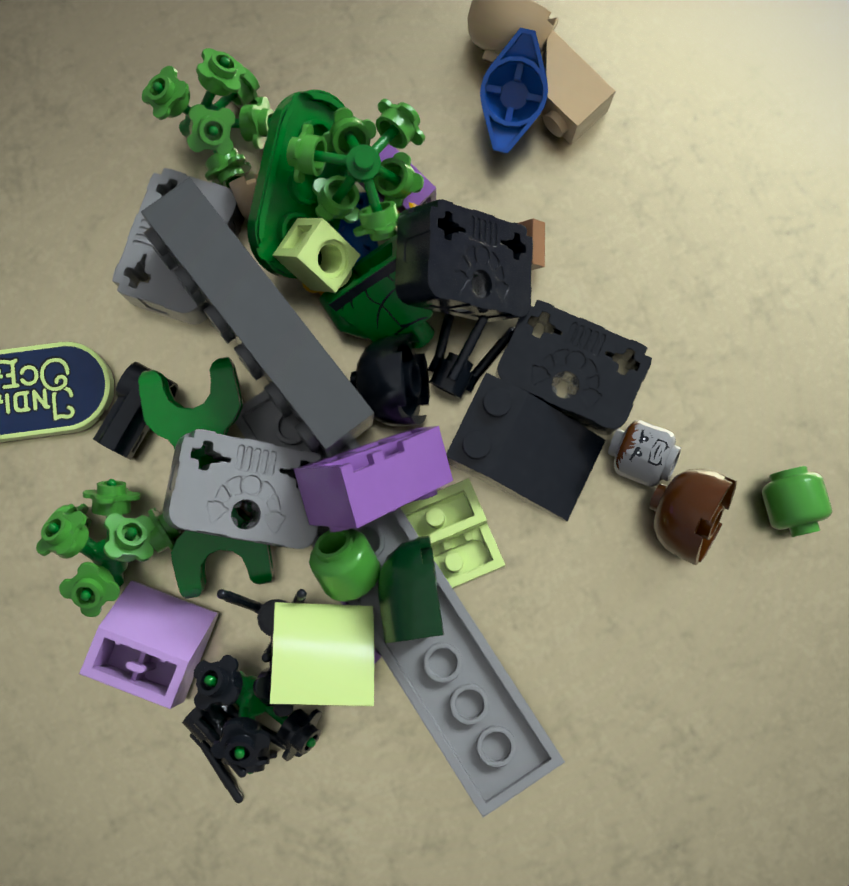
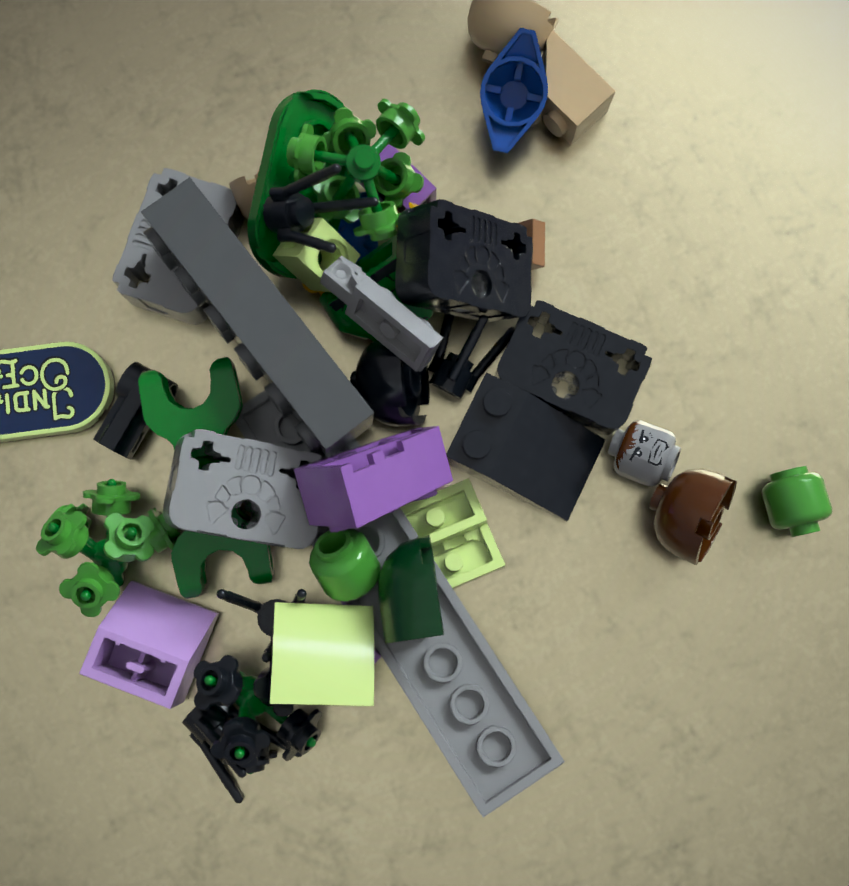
bright green plant [142,48,274,188] -> none
none -> black plant [263,164,379,253]
none -> light grey hinge [320,255,443,372]

